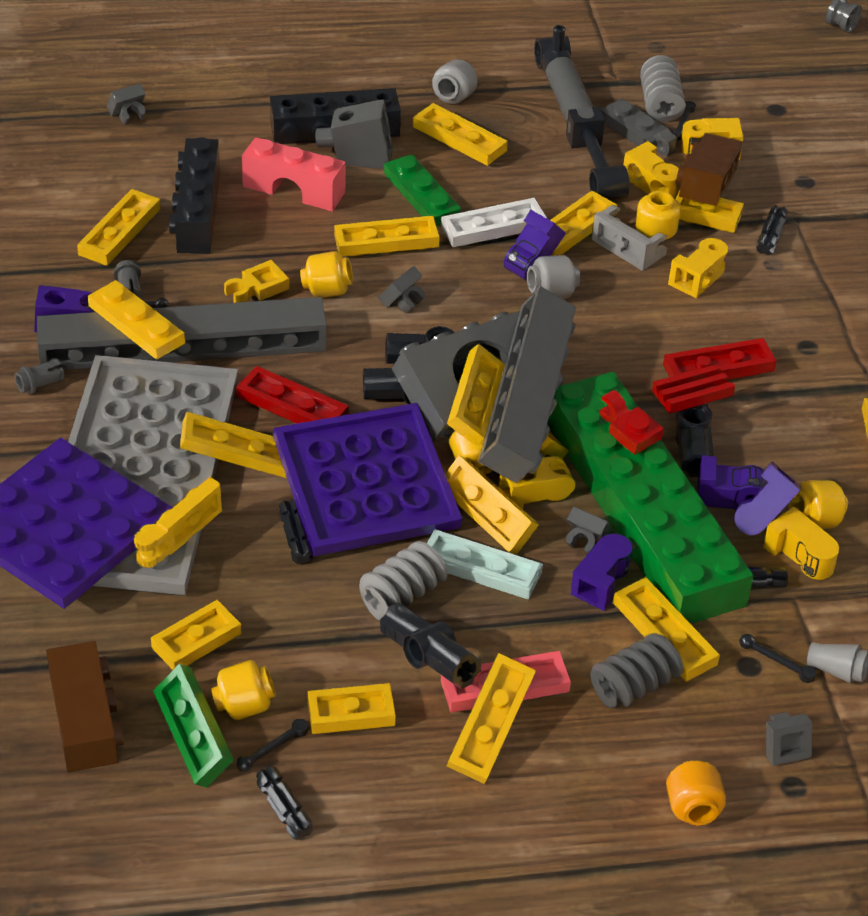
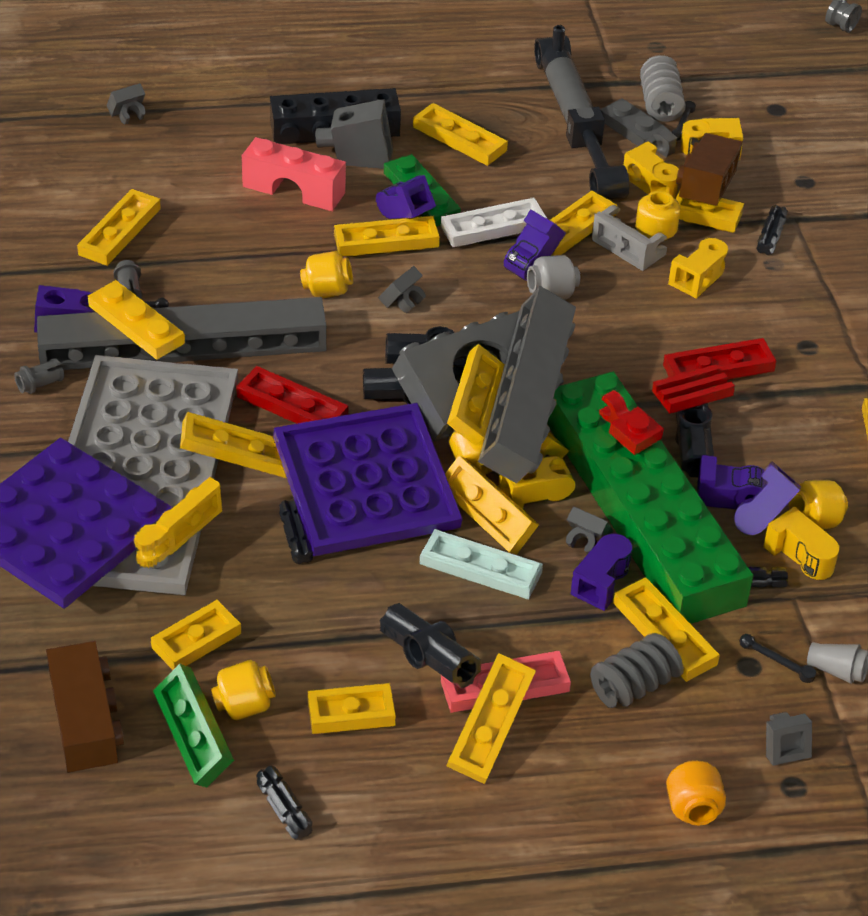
black brick [169,137,220,254] -> none
yellow plate [224,260,289,303] -> none
black hinge [236,719,308,772] -> none
light grey piece [359,541,448,621] -> none
light grey head [432,59,478,104] -> none
none -> dark purple leg [376,175,436,219]

